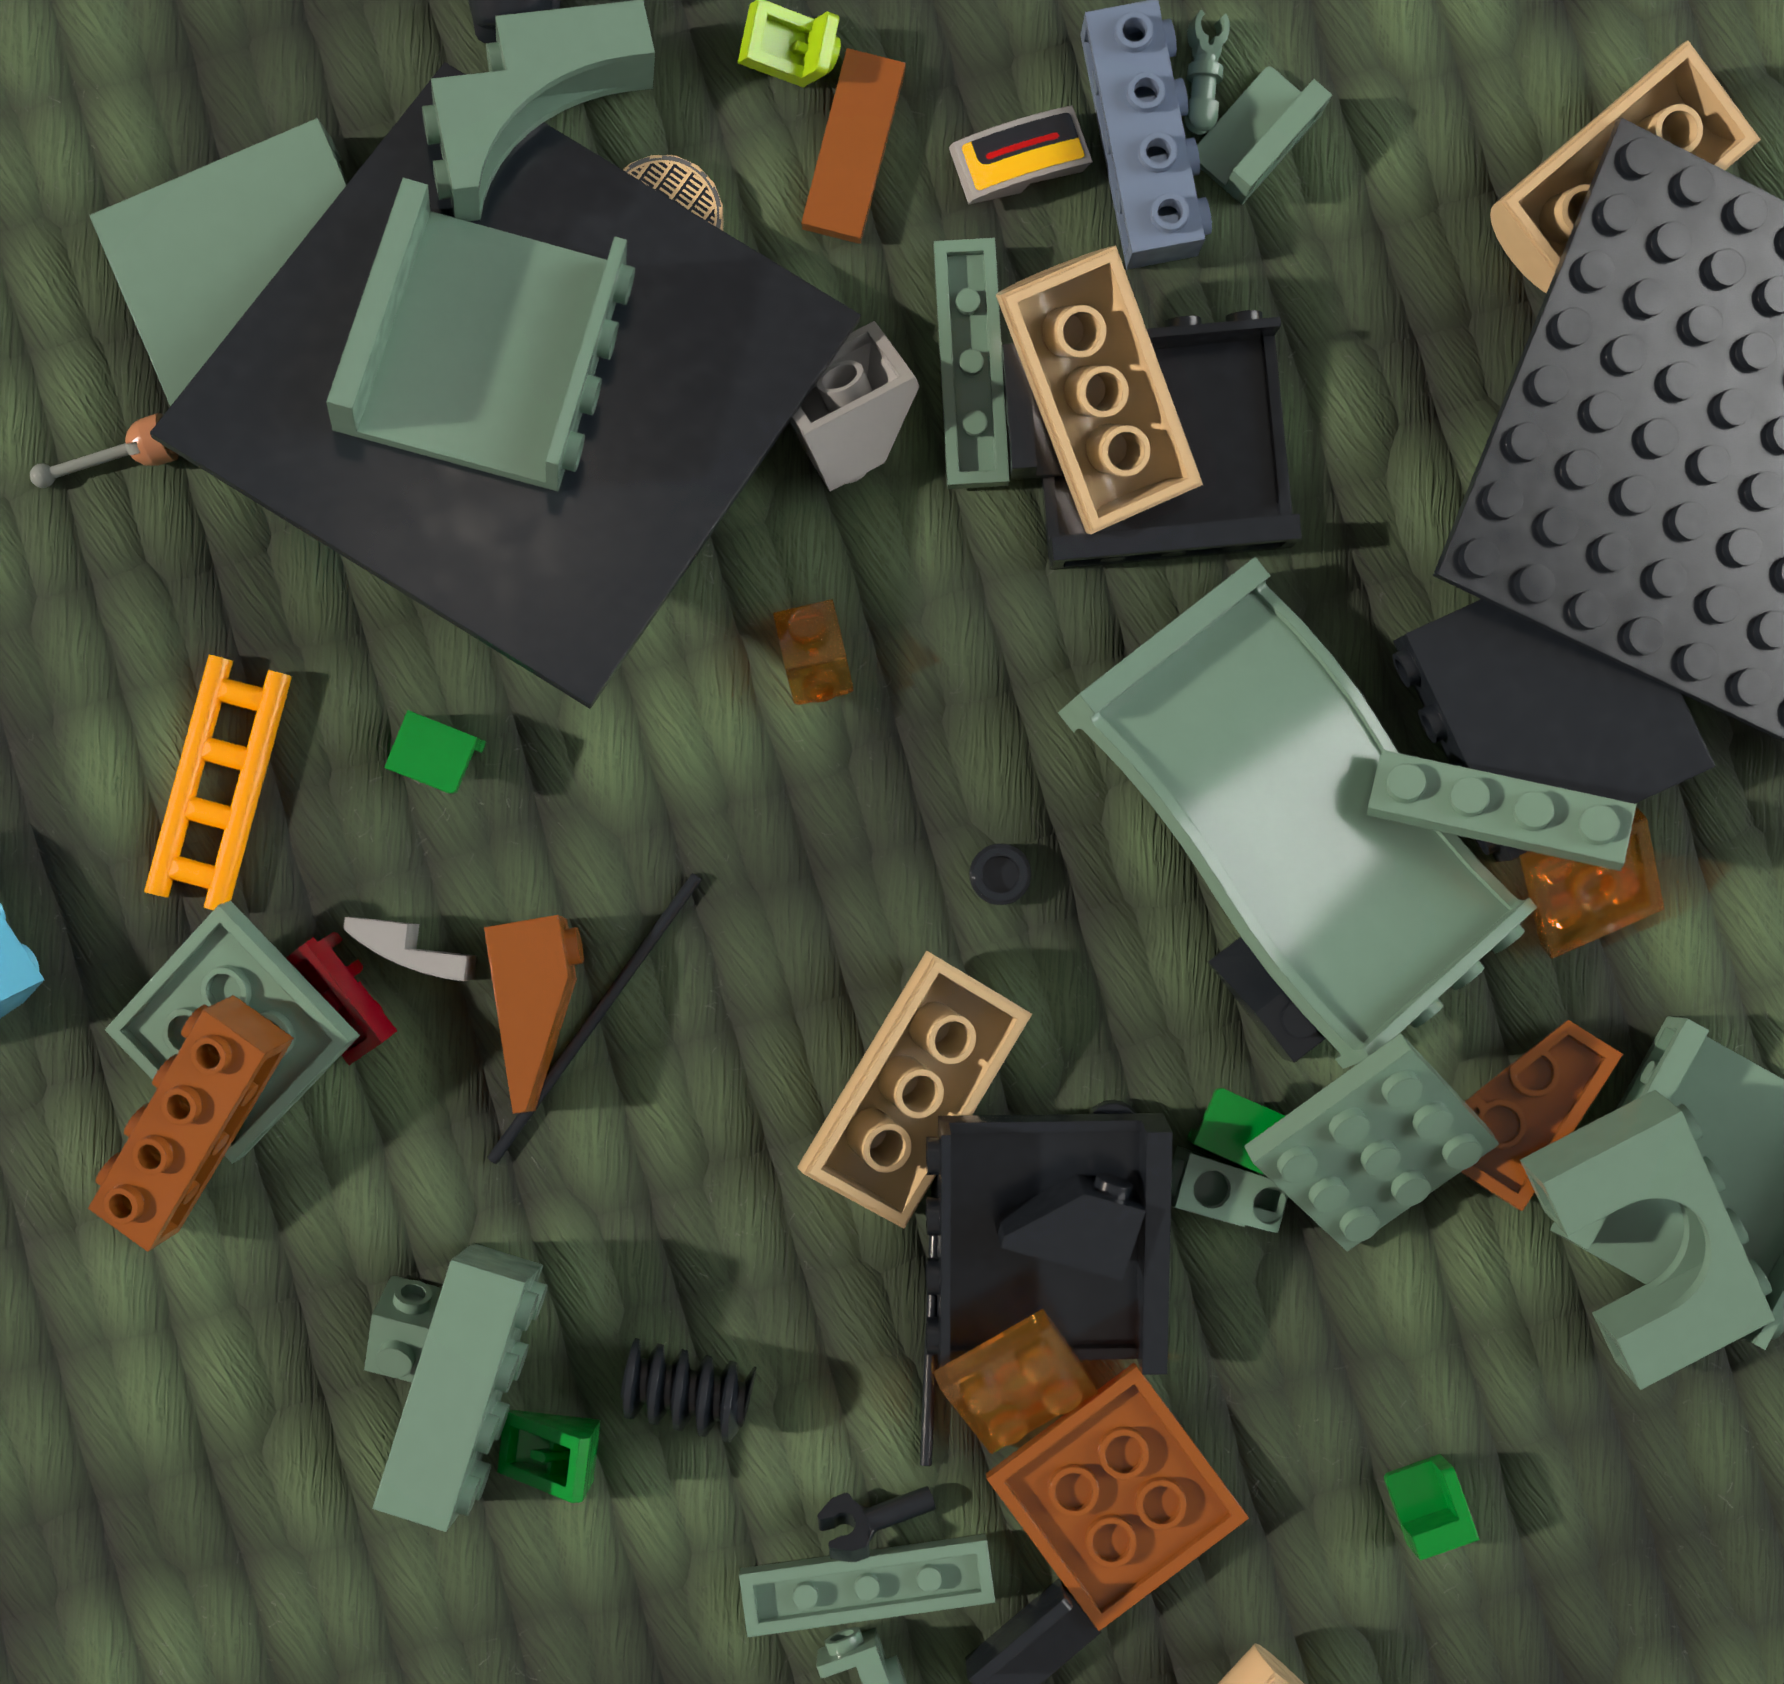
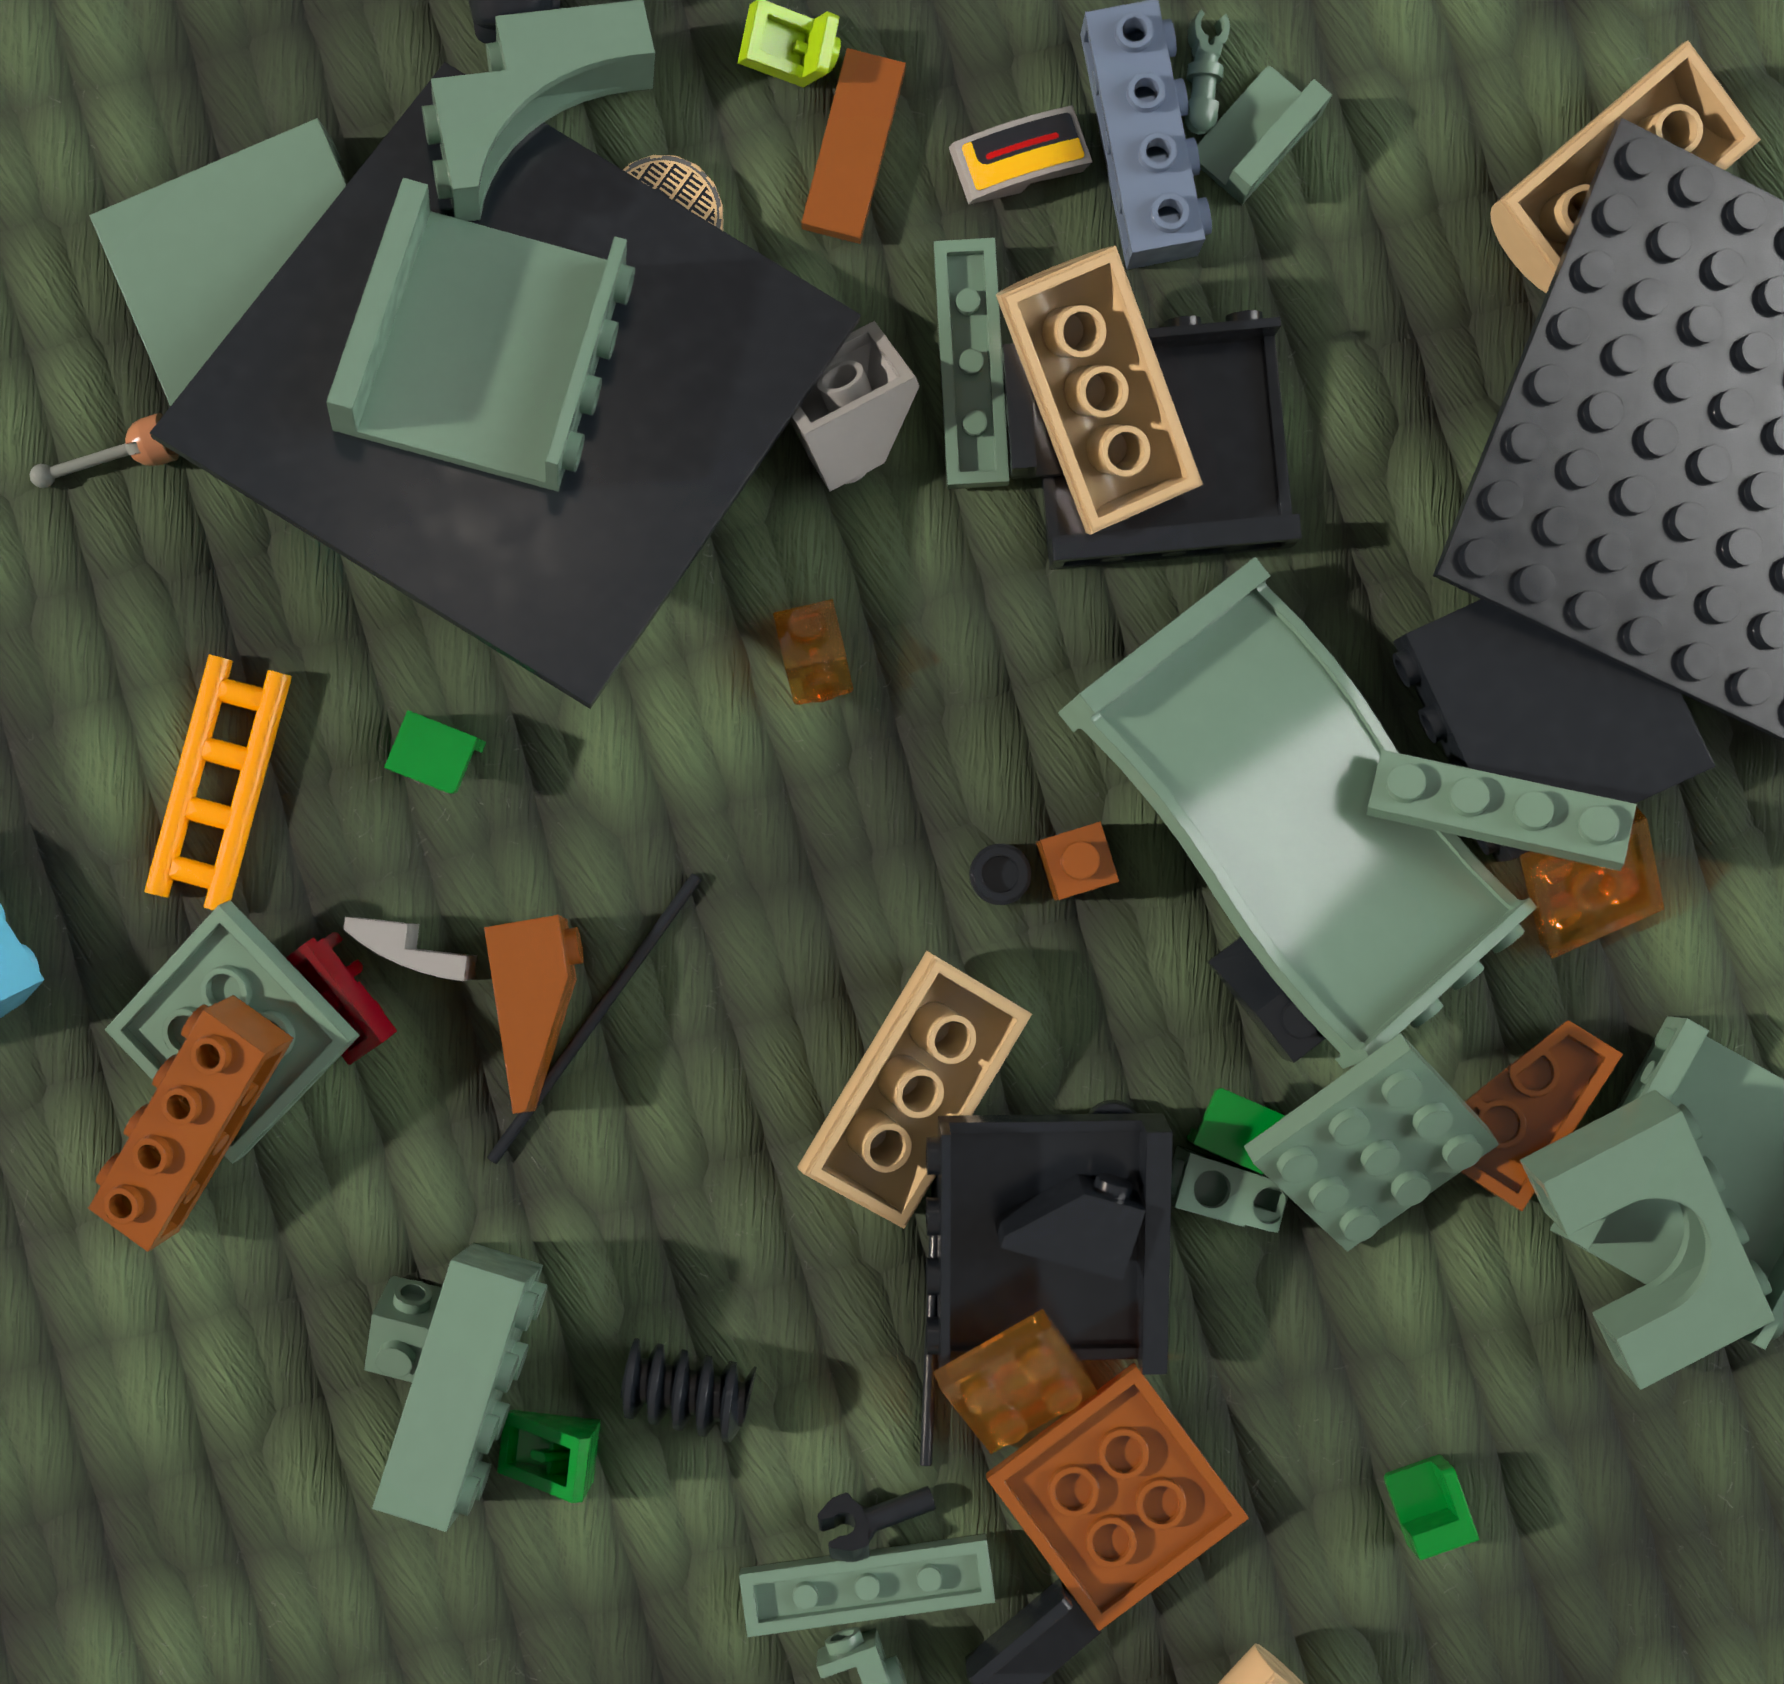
none -> dark orange brick [1036,821,1119,901]

